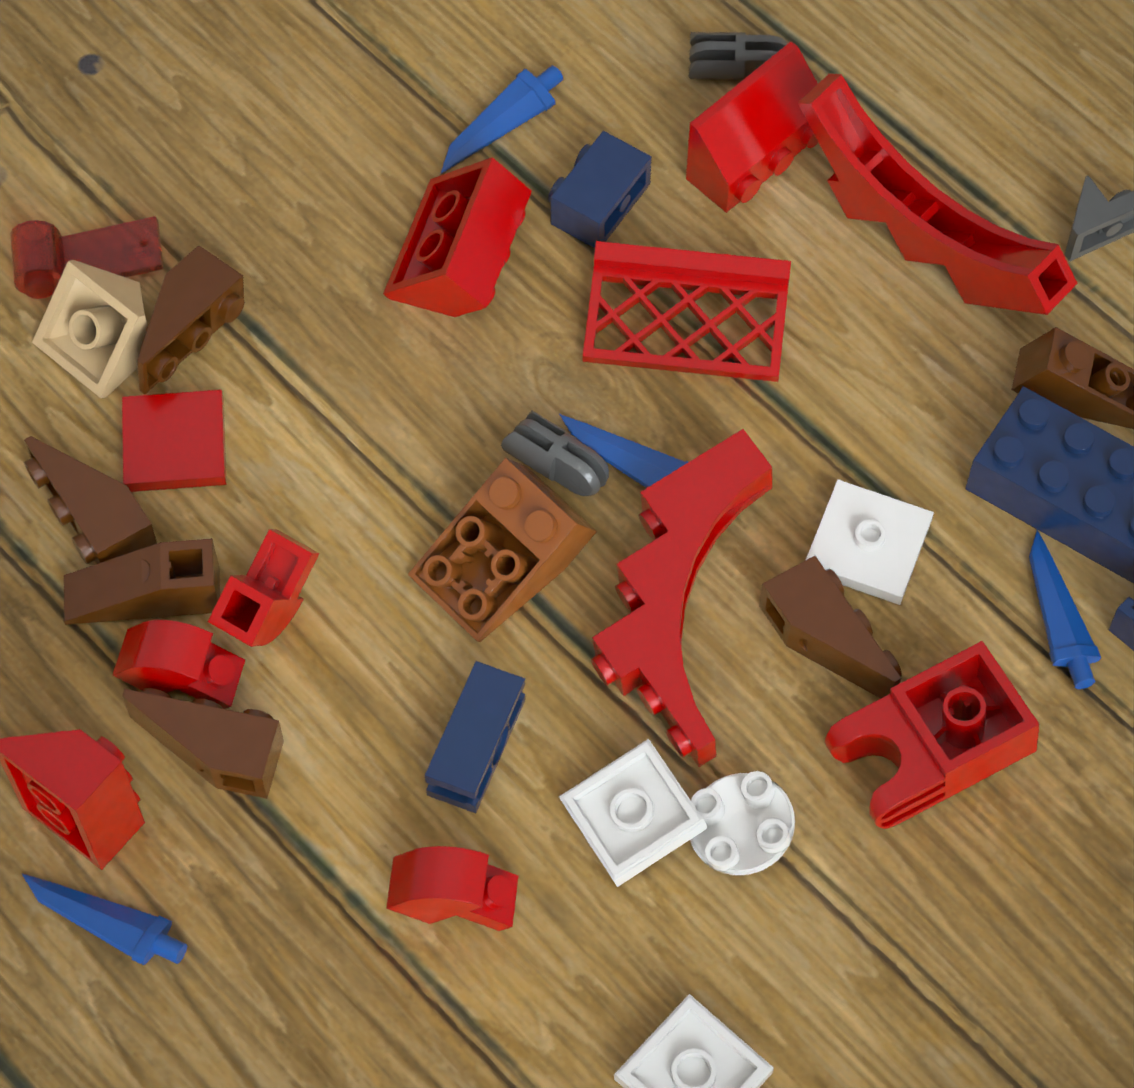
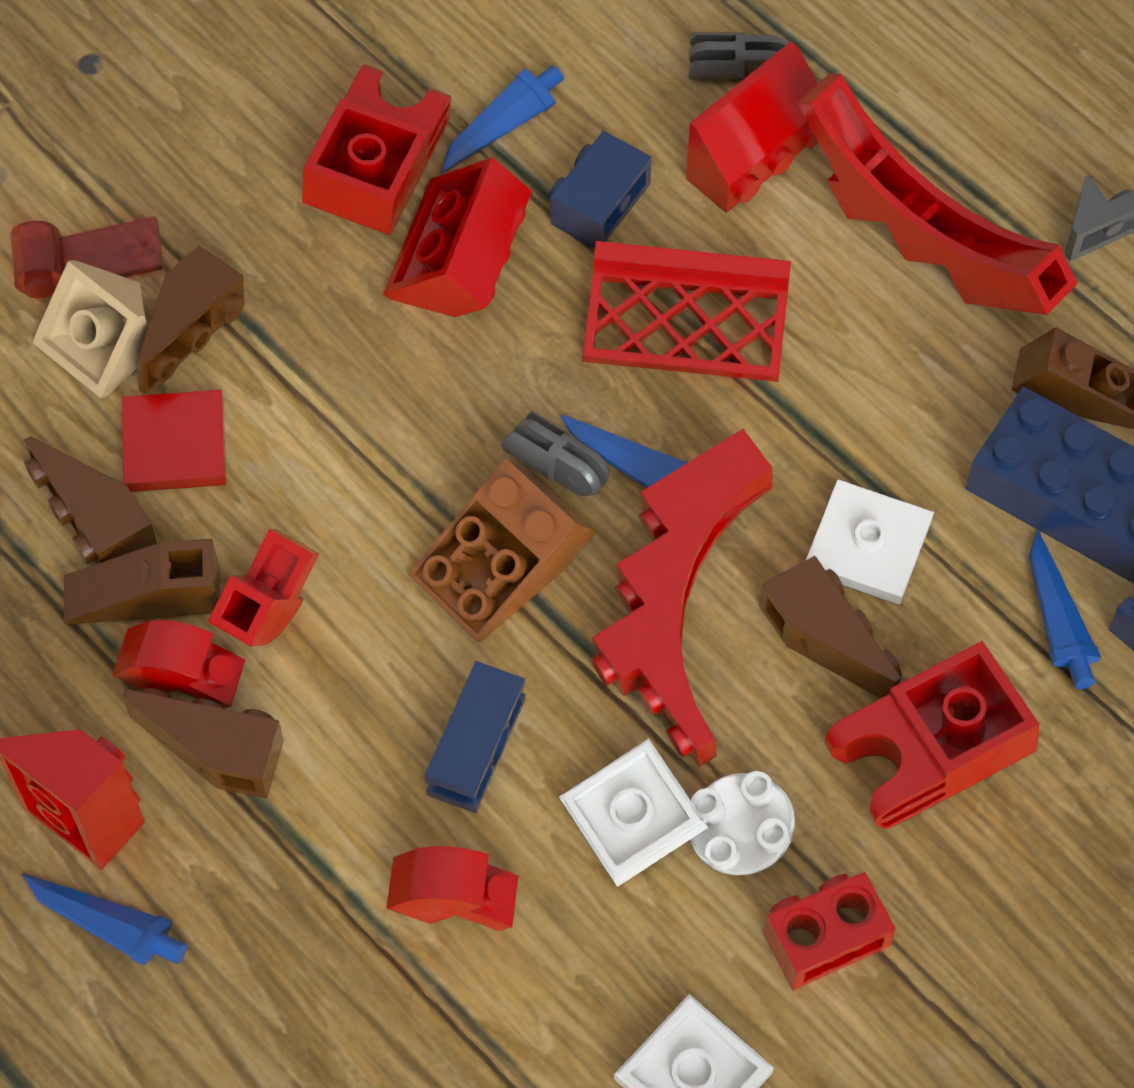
none -> red brick [302,64,451,235]
none -> red brick [763,872,896,991]

